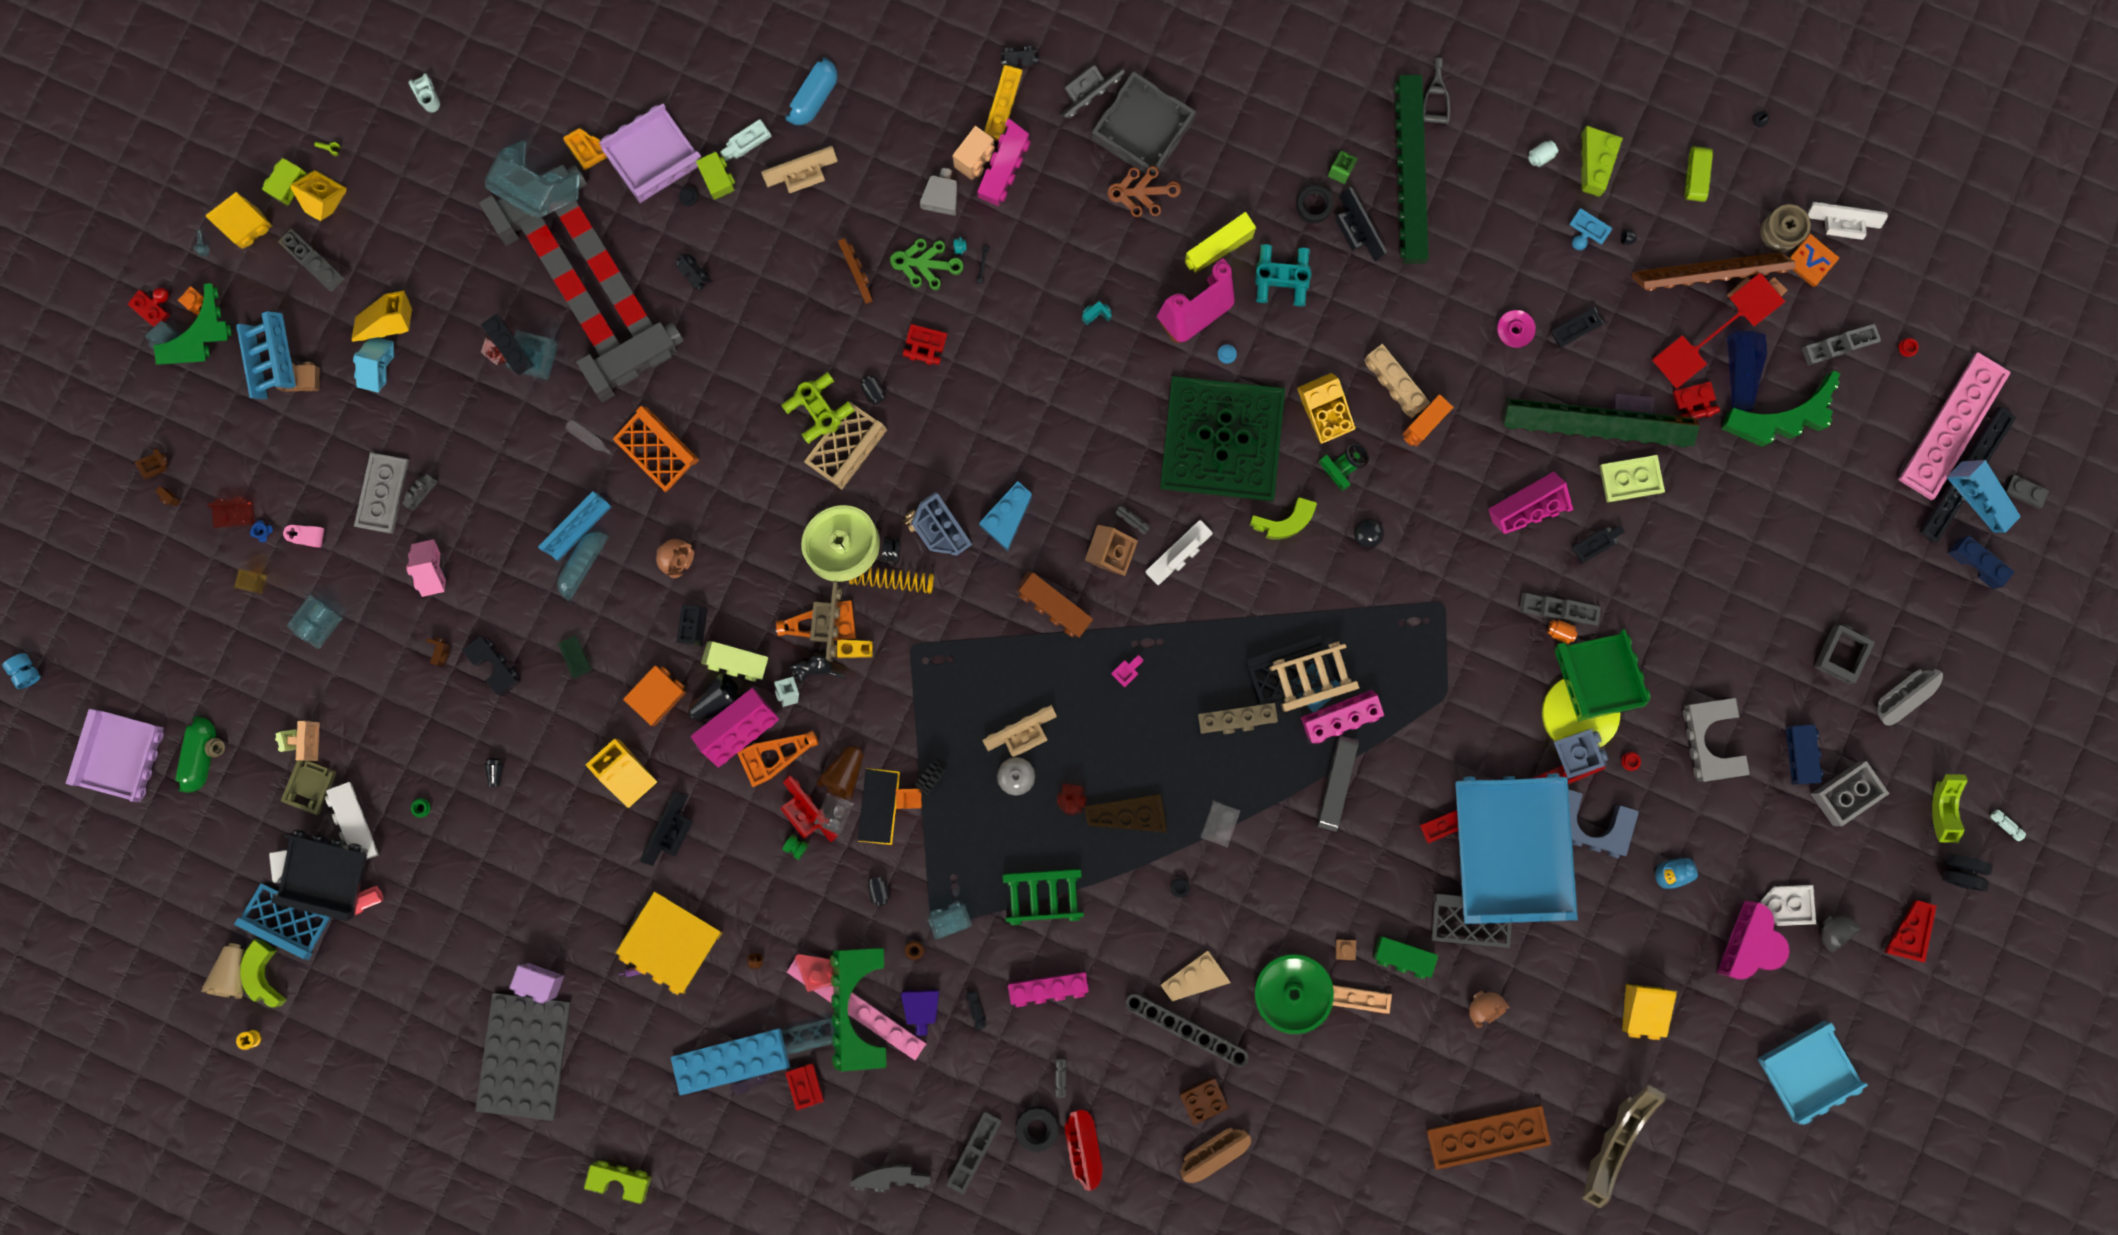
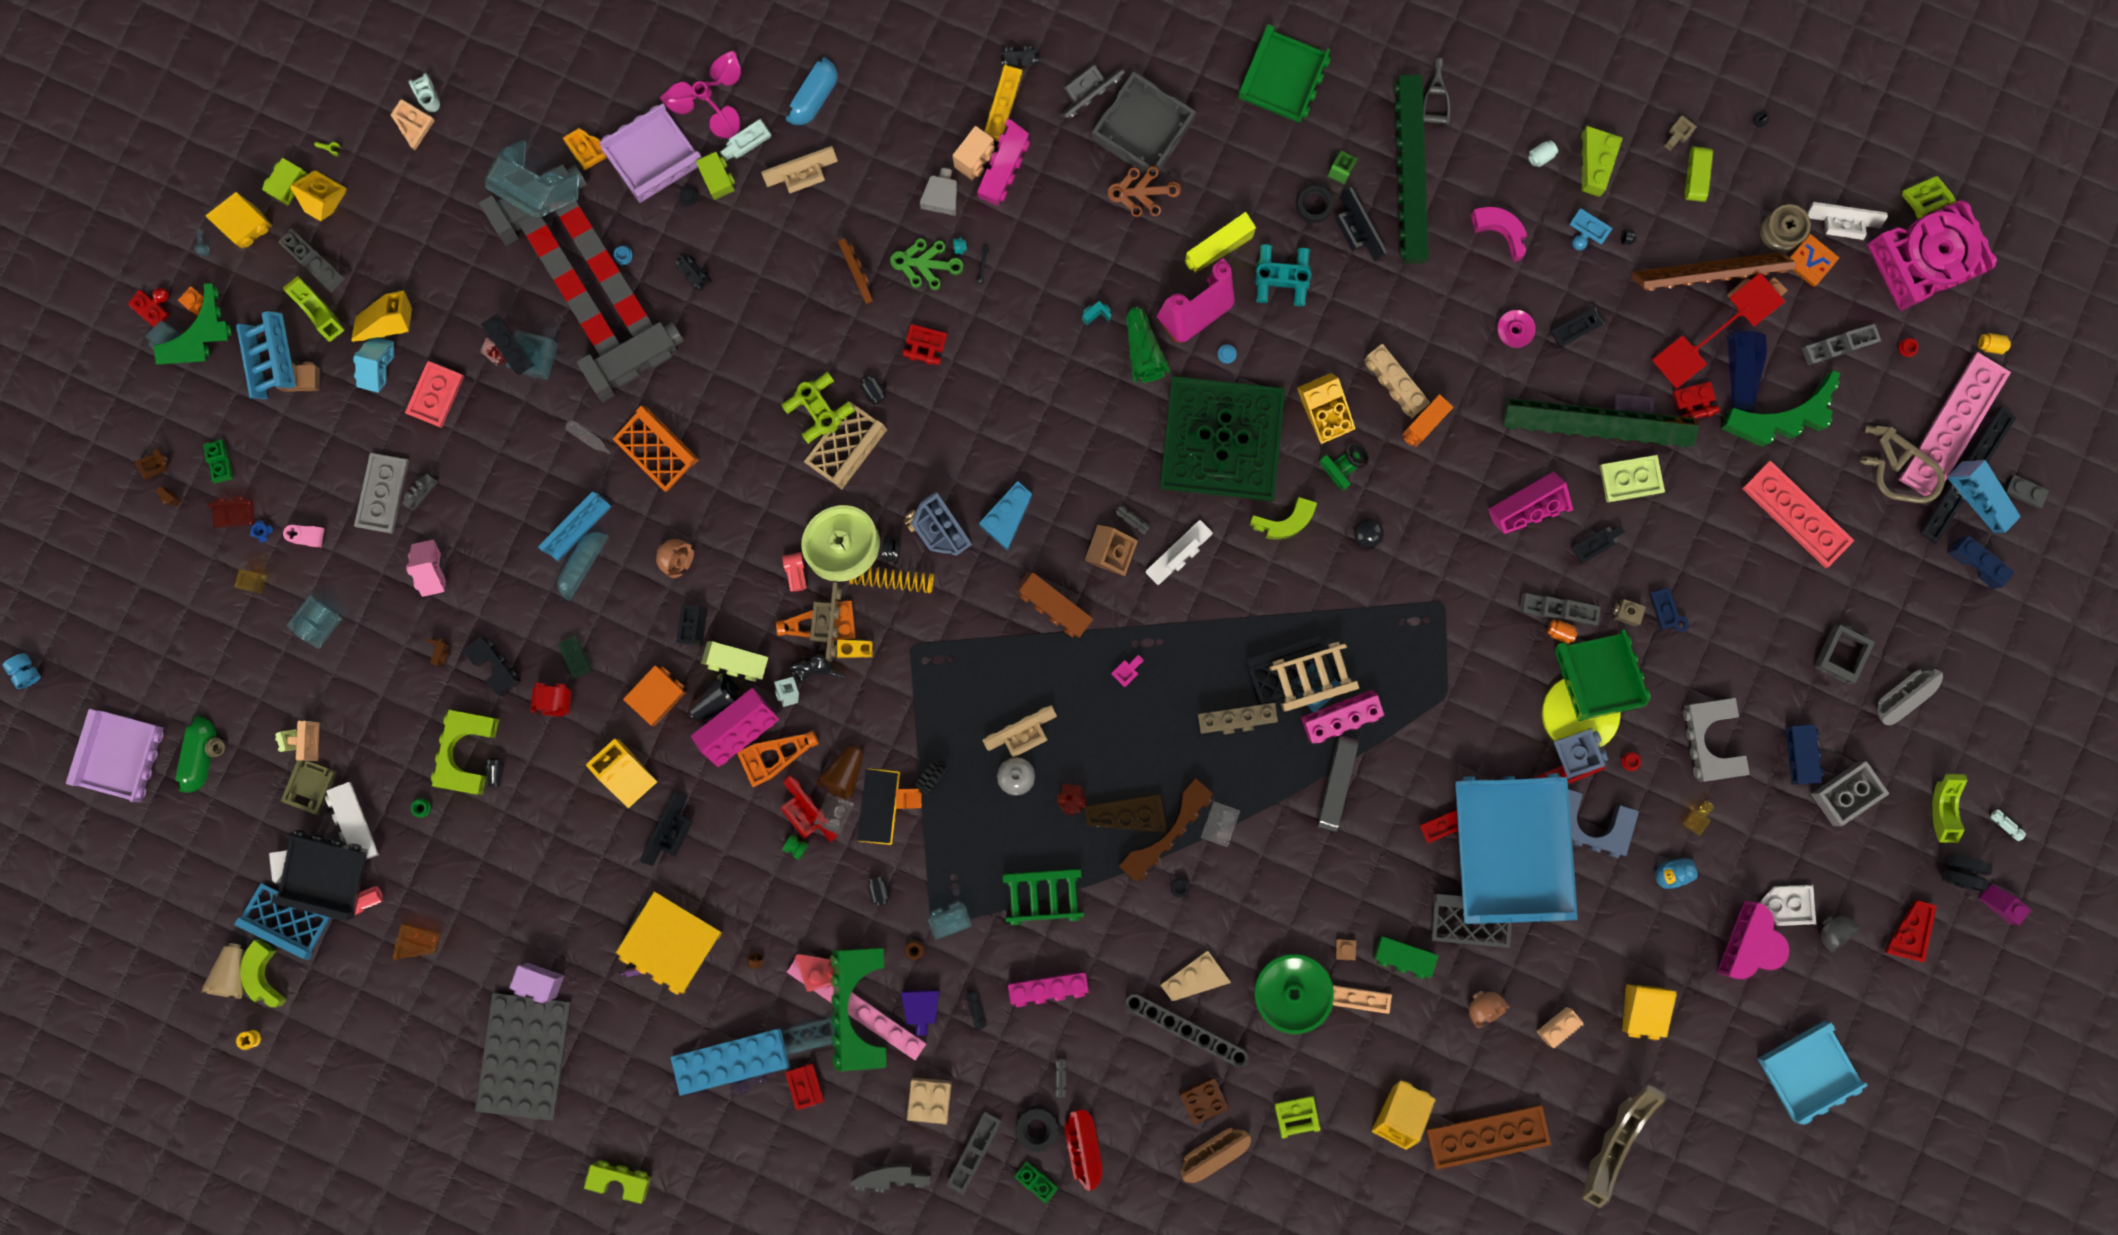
none -> green slope [203,439,233,484]
none -> lime arch [283,276,345,342]
none -> light nougat wing [391,99,435,150]
none -> clear orange wing [392,923,441,960]
none -> coral plate [405,361,465,428]
none -> lime arch [431,710,499,795]
none -> red brick [530,683,572,716]
none -> dark azure plate [613,246,633,265]
none -> dark pink plant [660,51,741,139]
none -> coral piece [782,552,807,592]
none -> tan brick [907,1077,952,1124]
none -> green slope [1014,1161,1059,1203]
none -> reddish brown arch [1119,778,1213,882]
none -> green cone [1126,307,1170,383]
none -> green panel [1238,25,1331,123]
none -> lime plate [1274,1096,1320,1139]
none -> yellow slope [1371,1081,1435,1150]
none -> dark pink arch [1471,207,1527,262]
none -> light nougat brick [1537,1007,1583,1048]
none -> dark tan brick [1612,599,1646,626]
none -> dark blue hinge [1649,588,1689,632]
none -> dark tan plate [1664,116,1697,151]
none -> clear yellow plate [1682,801,1714,836]
none -> coral plate [1742,461,1854,568]
none -> dark tan piece [1860,425,1945,503]
none -> dark pink brick [1867,200,1997,311]
none -> lime plate [1902,176,1956,219]
none -> yellow brick [1978,333,2011,354]
none -> magenta slope [1979,884,2032,925]

